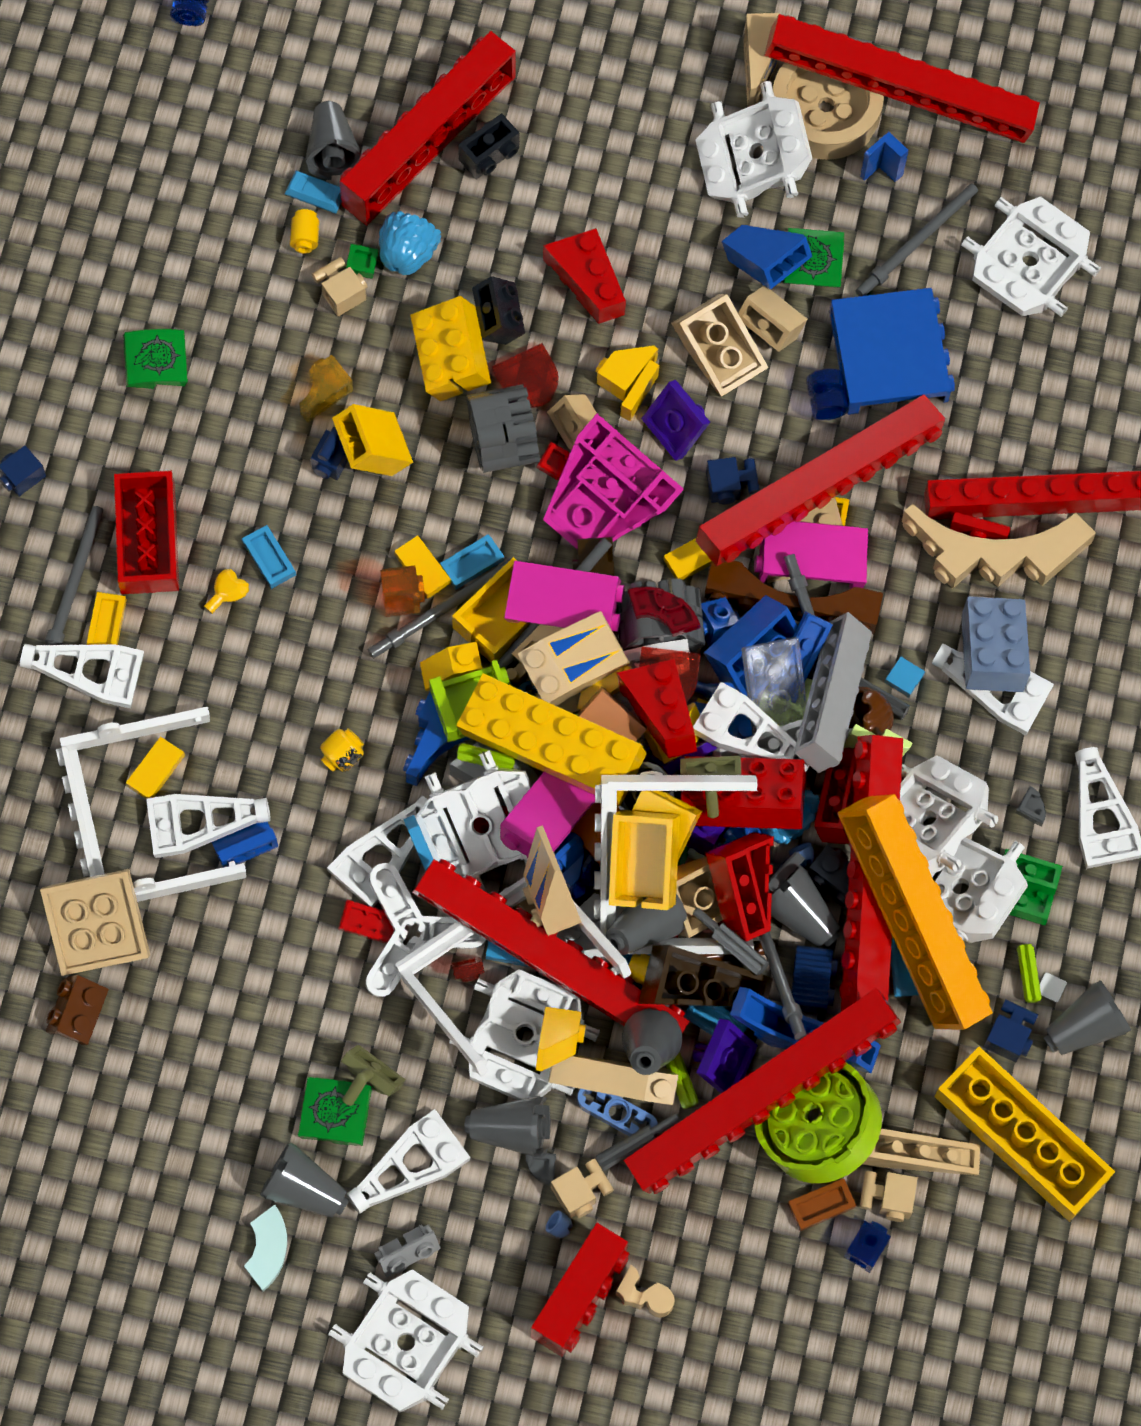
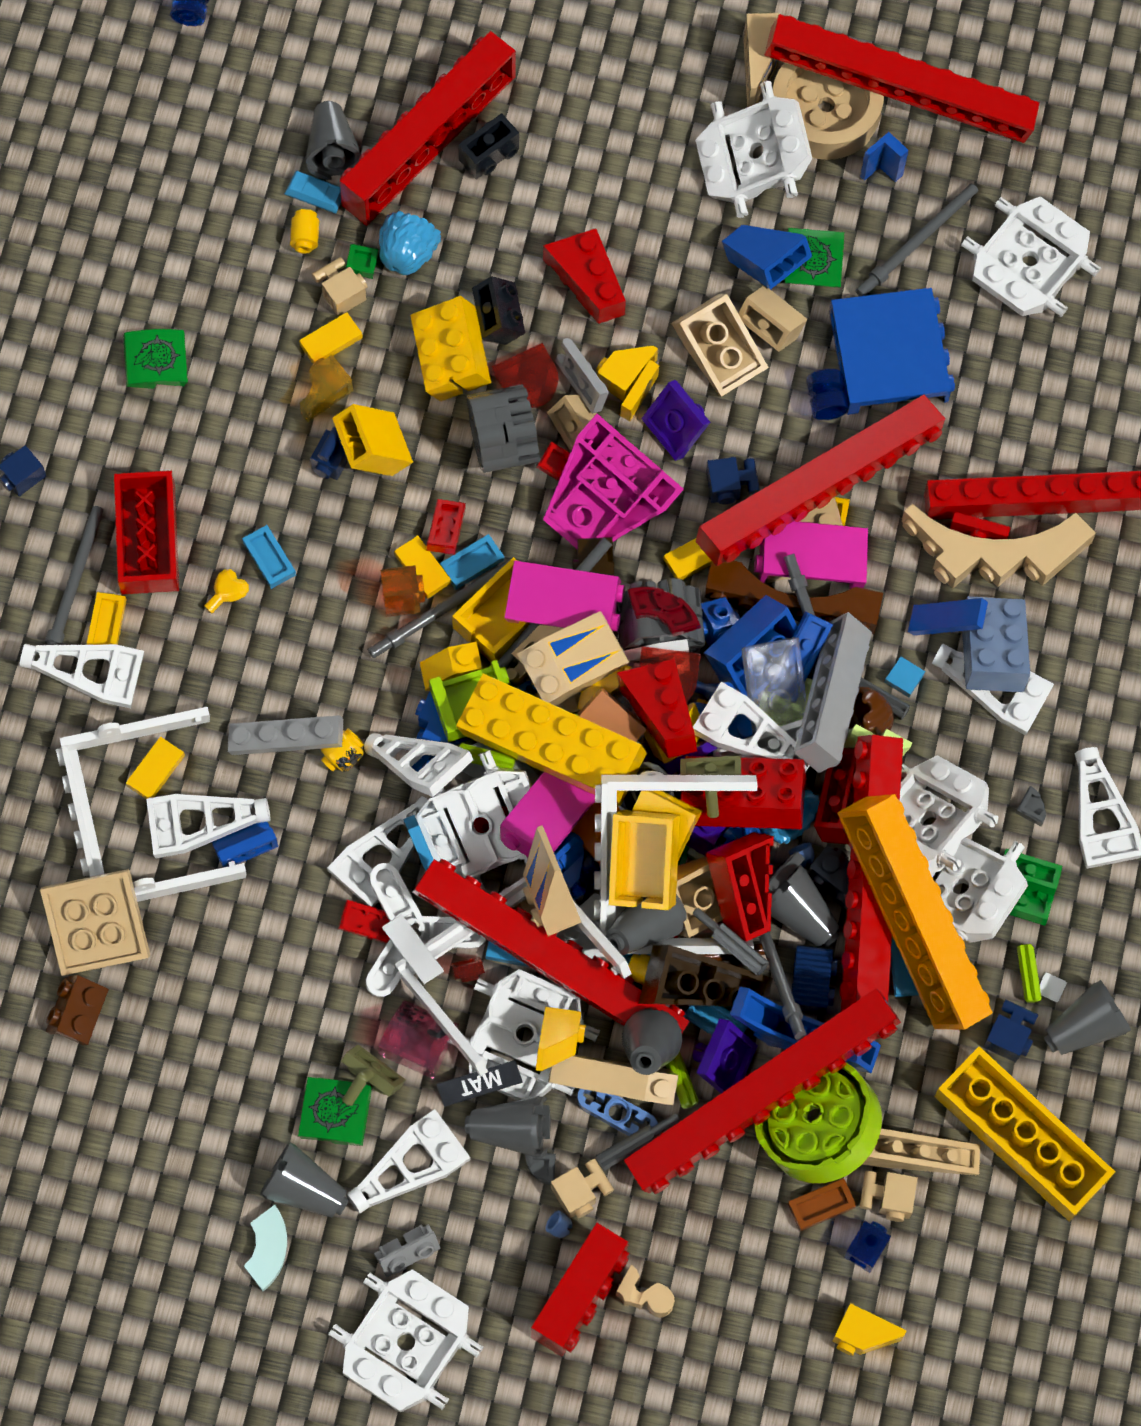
none -> light grey plate [228,715,344,755]
none -> yellow tile [299,312,363,366]
none -> white plate [364,733,473,797]
none -> clear pink slope [378,1000,459,1079]
none -> white sticker [382,914,444,984]
none -> red plate [427,499,466,555]
none -> black sticker [437,1060,523,1107]
none -> light grey hinge [555,338,609,414]
none -> yellow slope [832,1303,907,1356]
none -> blue tile [908,598,988,636]

